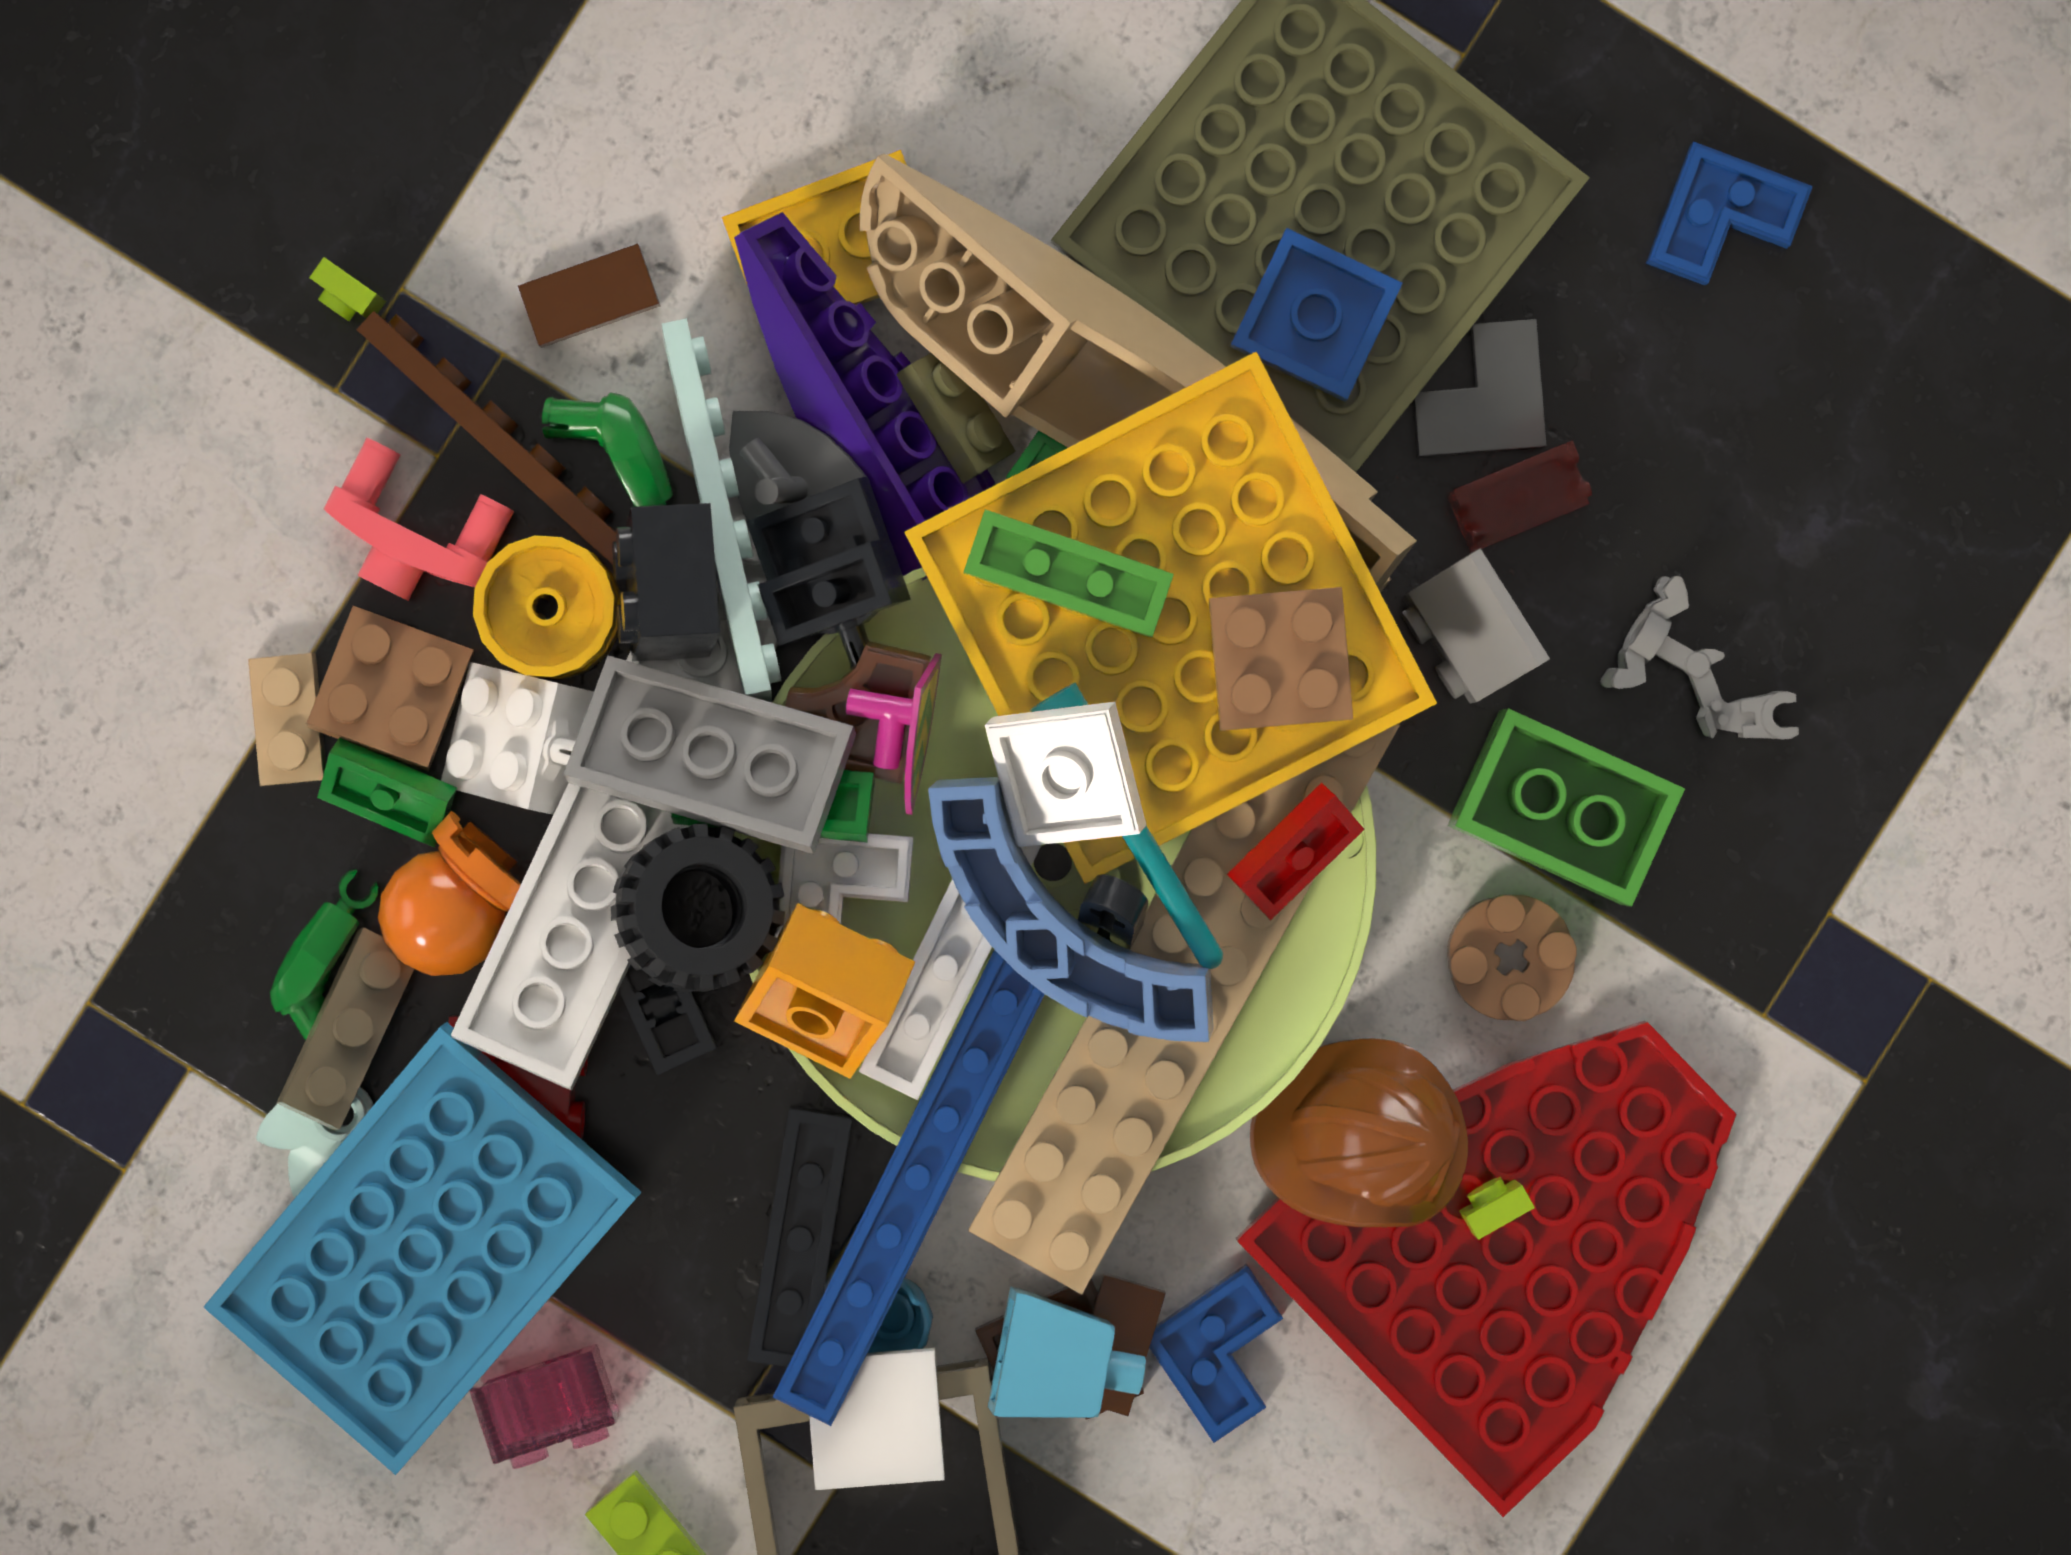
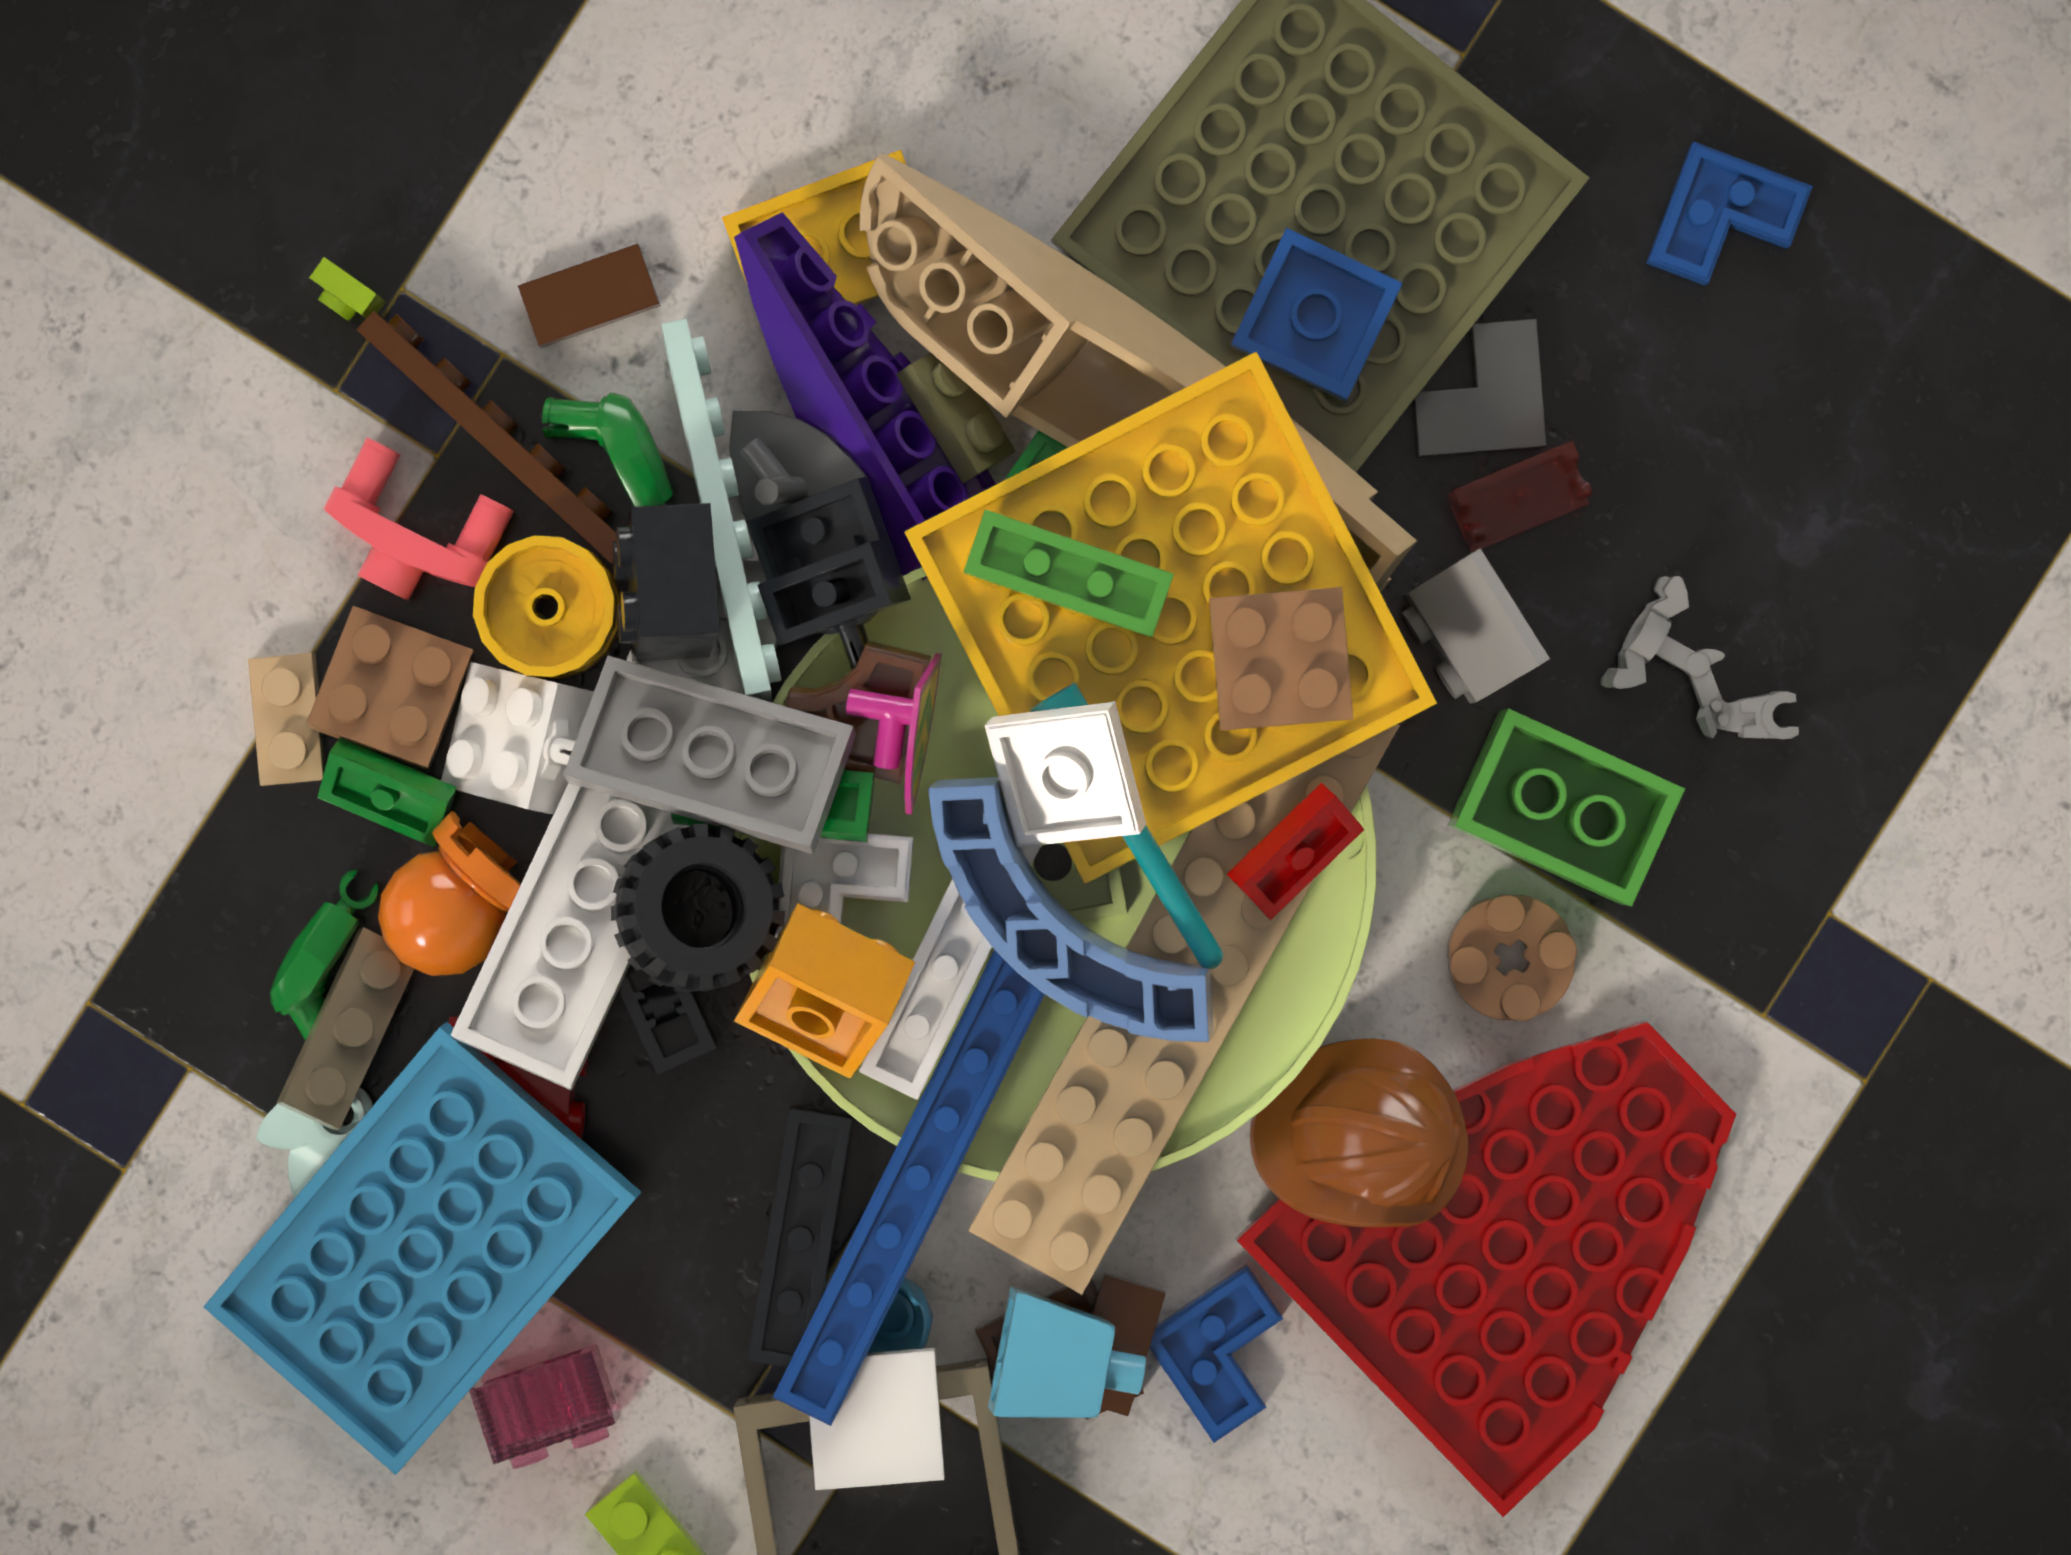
black beam [1078,874,1149,950] -> none
lime plate [1459,1177,1535,1240] -> none

